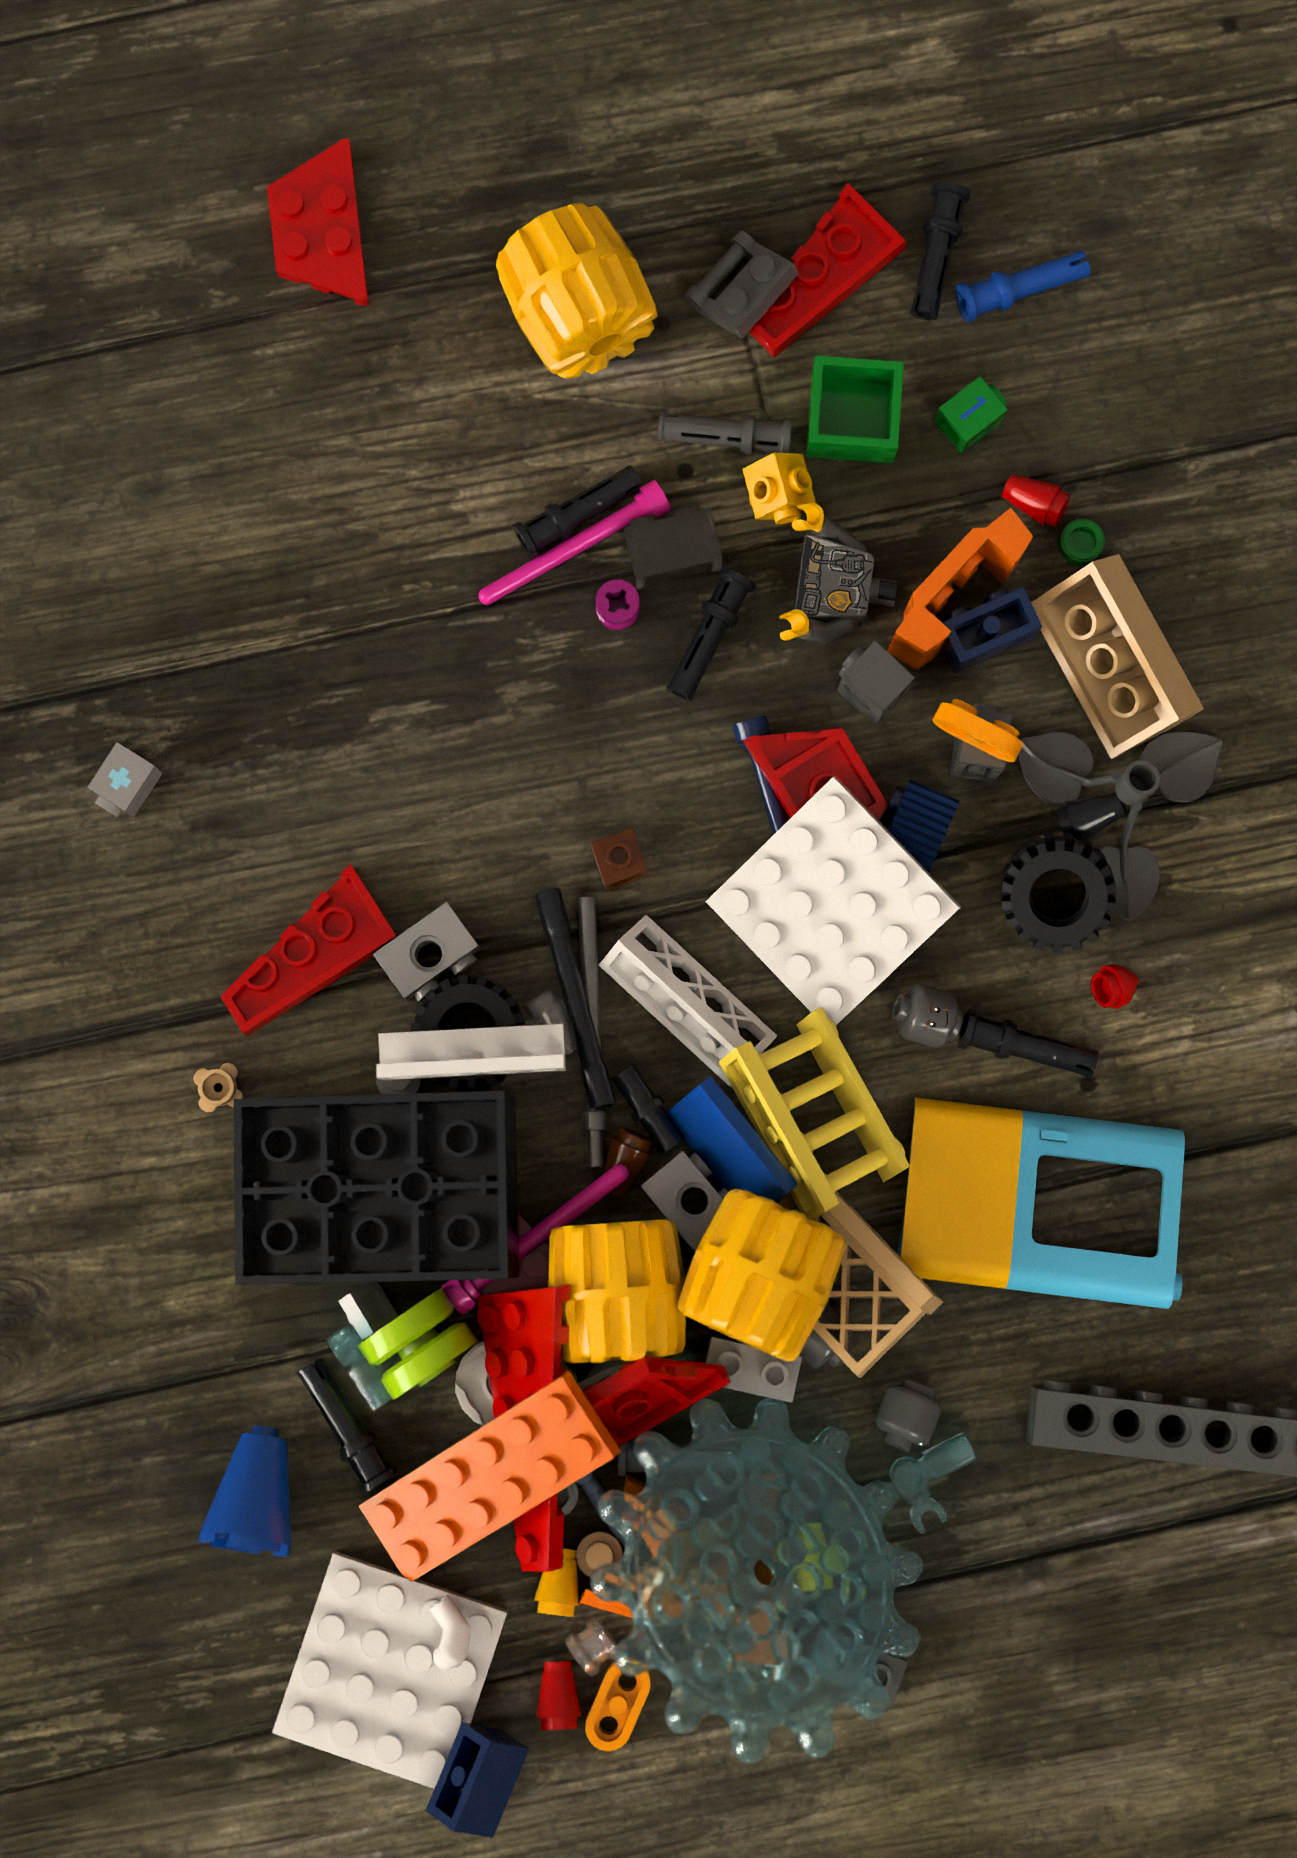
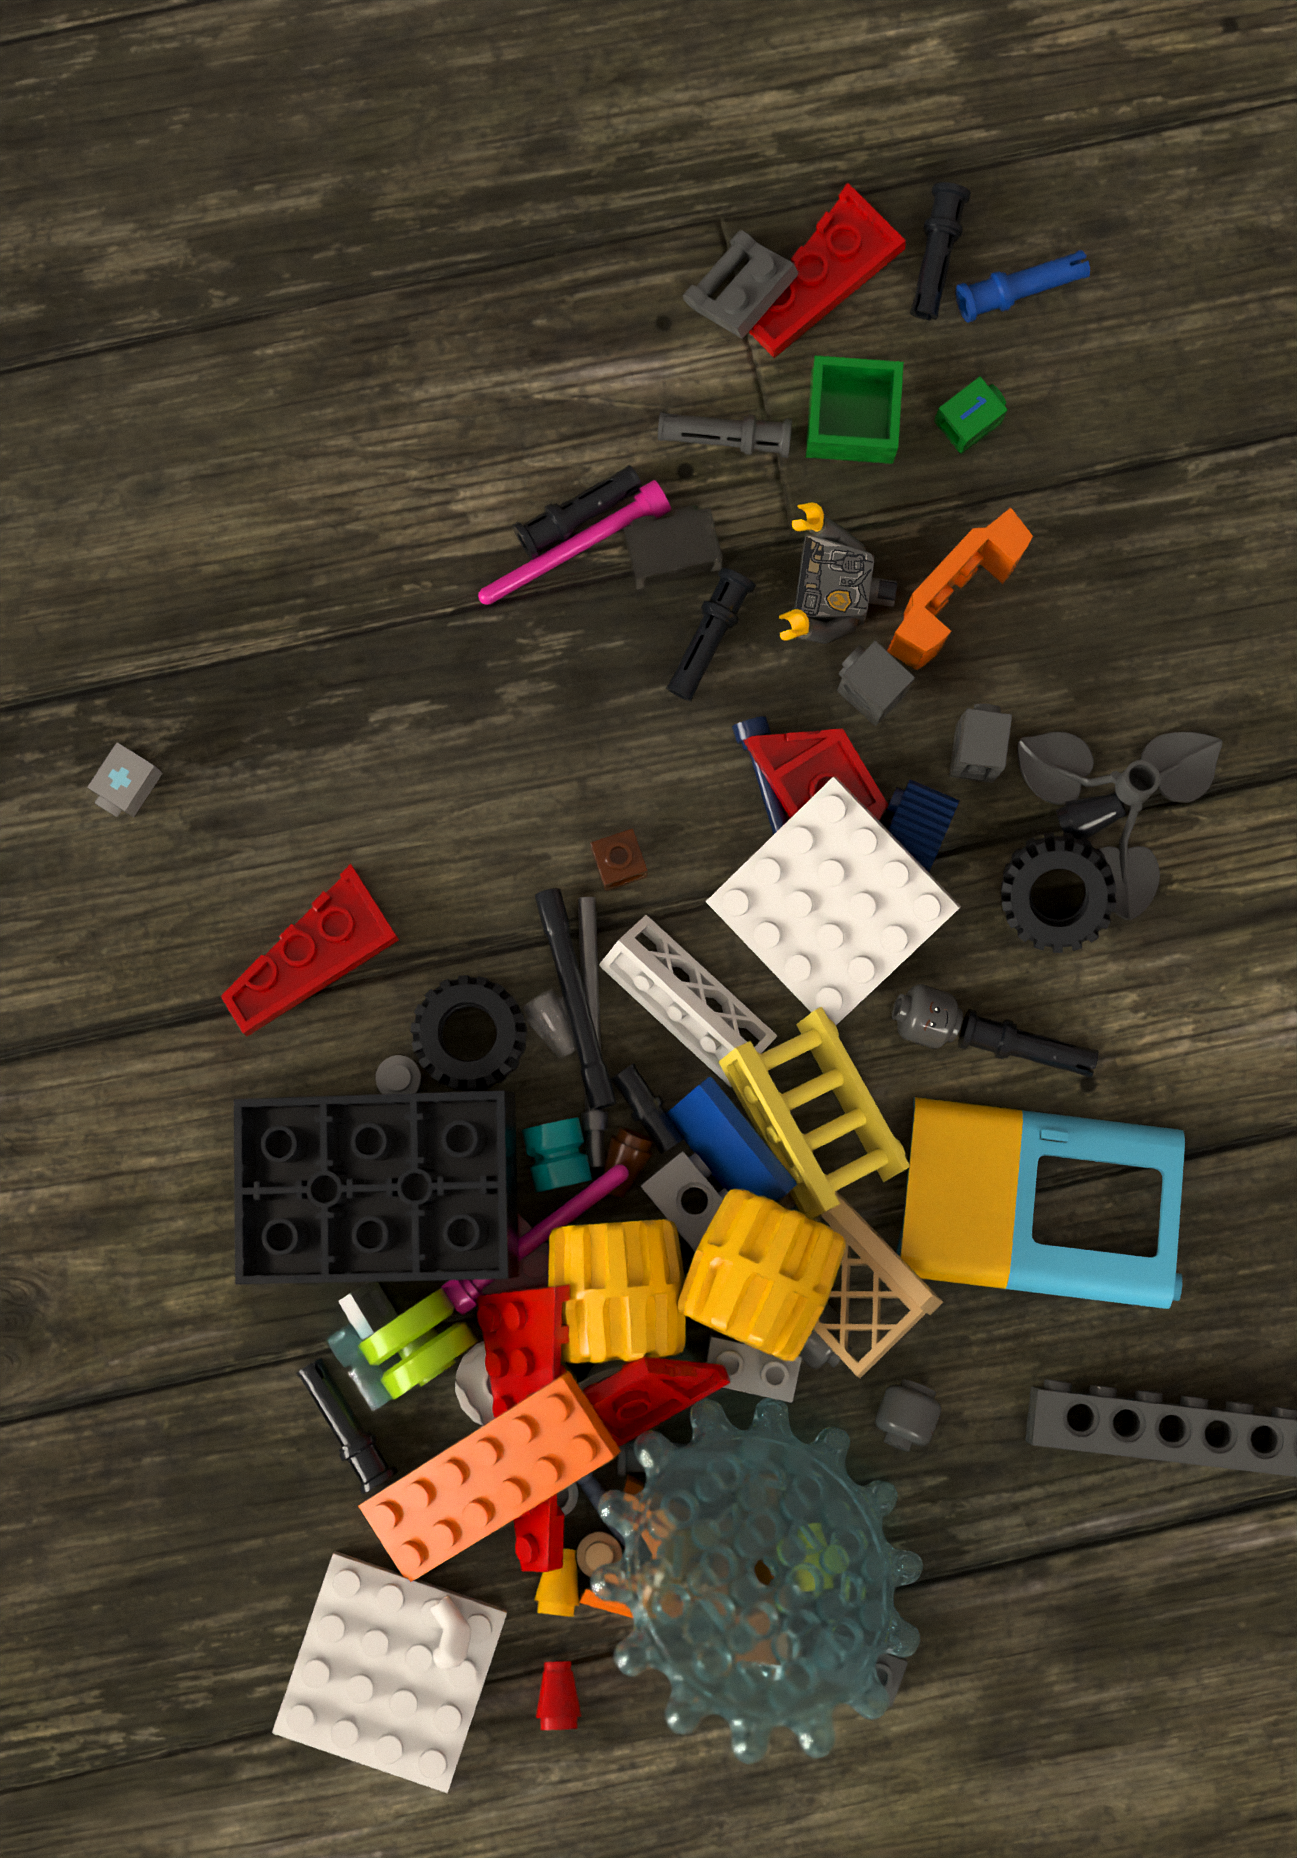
tan plate [193,1063,243,1112] -> none
blue cone [198,1426,292,1557] -> none
red wing [267,138,369,306] -> none
light grey brick [373,902,481,1002] -> none
white fence [376,1024,566,1081] -> none
dark blue brick [425,1722,529,1838] -> none
yellow wheel [496,203,657,378] -> none
clear wheel [564,1616,621,1677] -> none
light orange plate [585,1657,651,1751] -> none
magenta wheel [596,579,639,630] -> none
yellow brick [742,452,816,525] -> none
clear light blue bar [890,1432,978,1534] -> none
light orange plate [932,699,1023,762] -> none
dark blue brick [942,587,1042,674] -> none
red cone [1001,474,1071,527] -> none
tan slope [1031,554,1204,759] -> none
green tile [1058,519,1105,566] -> none
red plate [1091,964,1139,1009] -> none
none -> teal wheel [522,1117,593,1193]

